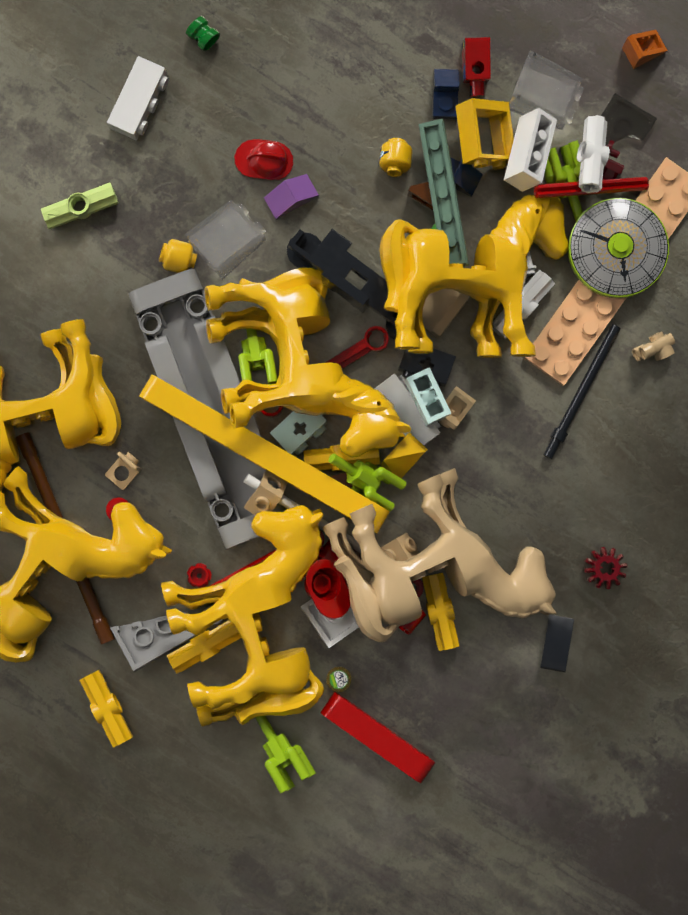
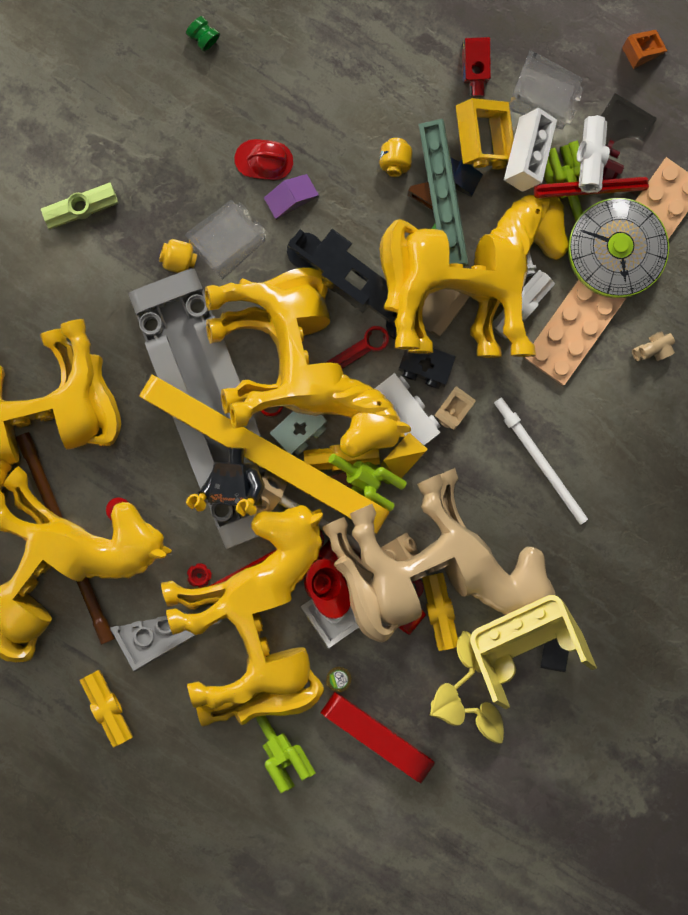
tan bracket [105,451,142,490] -> none
white brick [107,56,169,141] -> none
yellow piece [166,620,241,674] -> none
lime plant [238,329,277,385] -> none
light aqua brick [405,367,451,427] -> none
dark blue slope [433,69,460,119] -> none
black bar [543,324,621,459] -> none
dark red gear [584,547,627,589] -> none
none -> torso [186,447,265,516]
none -> light yellow plant [430,631,504,744]
none -> light yellow windscreen [470,595,597,709]
none -> white bar [494,397,588,525]

